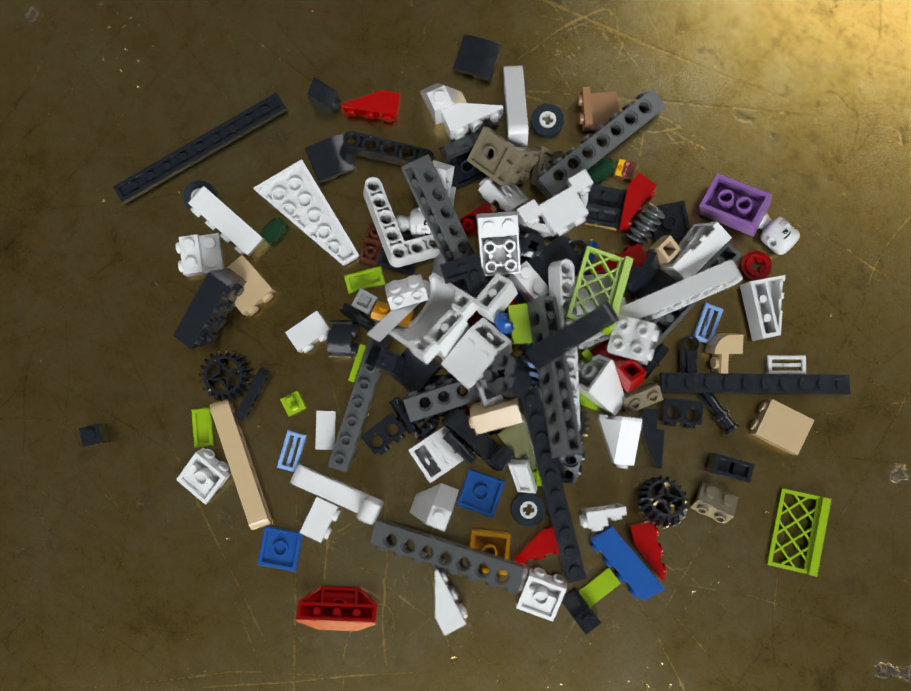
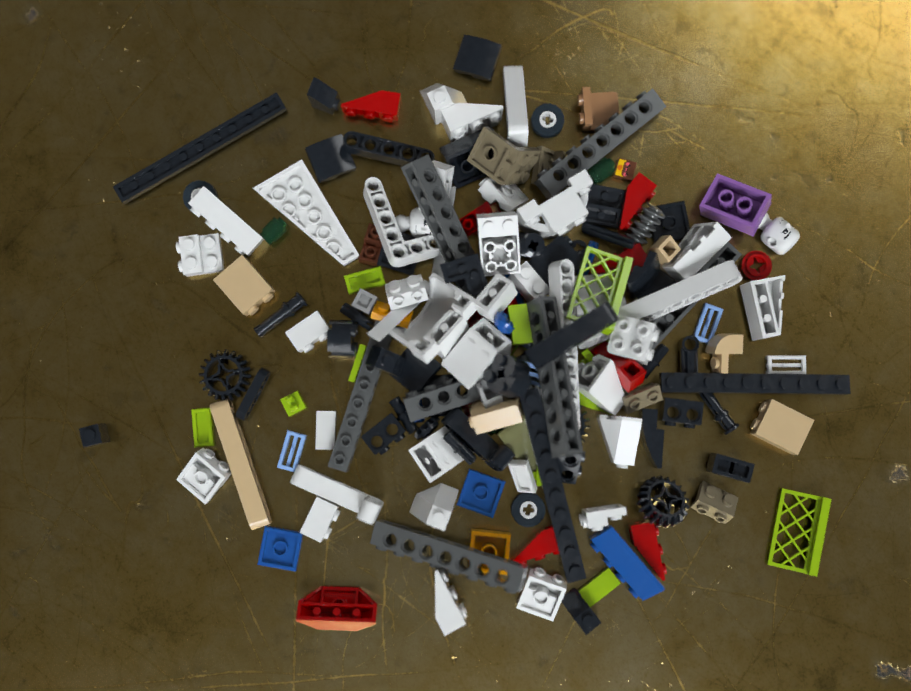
black brick [173,268,247,349] -> none
none -> black pin [254,291,308,338]
none -> black axle [581,222,636,249]

